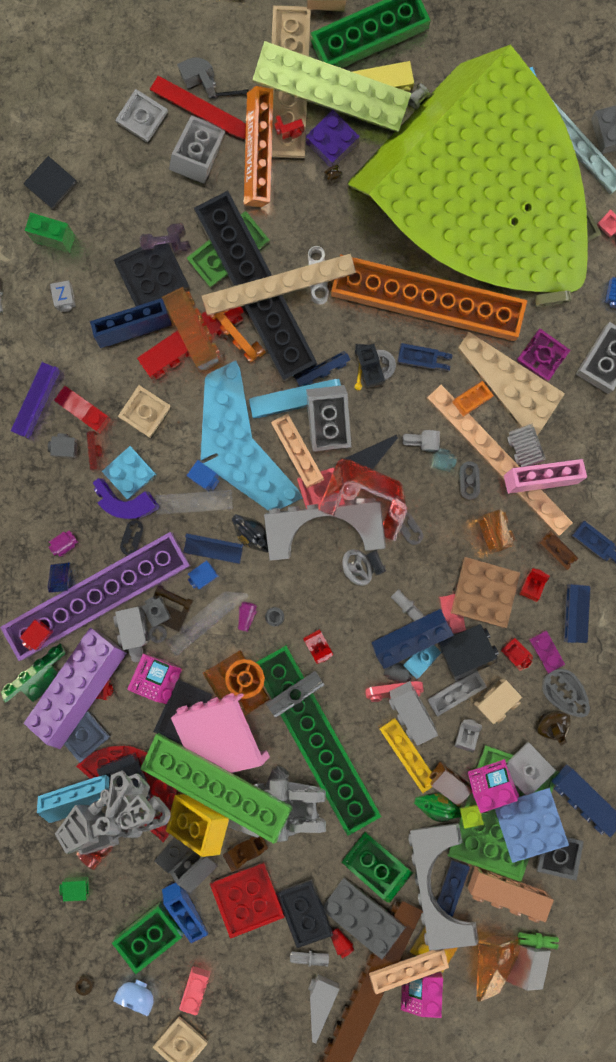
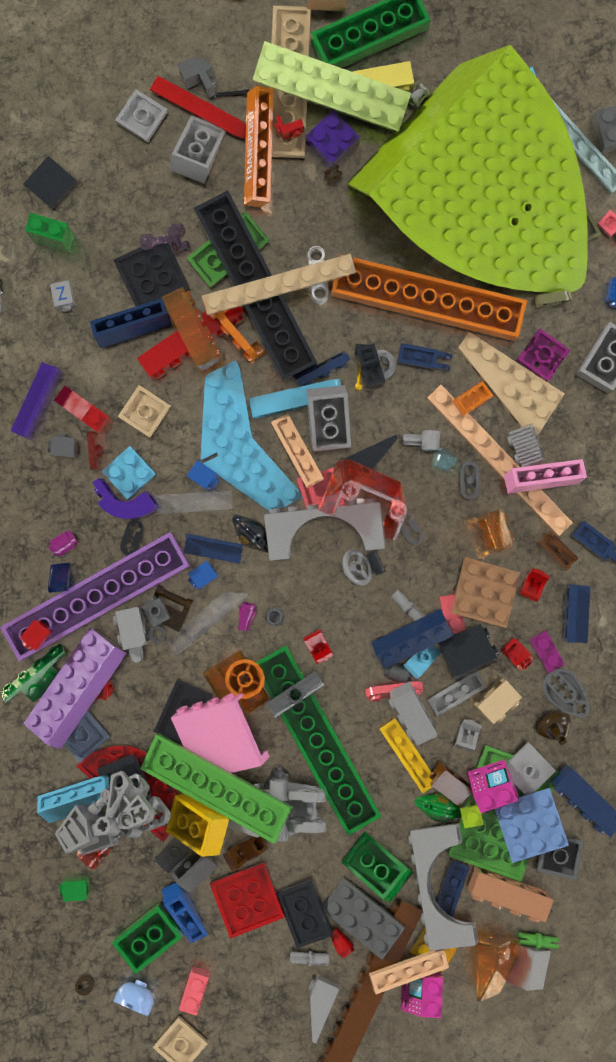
dark pink slope [127,654,182,704] -> none

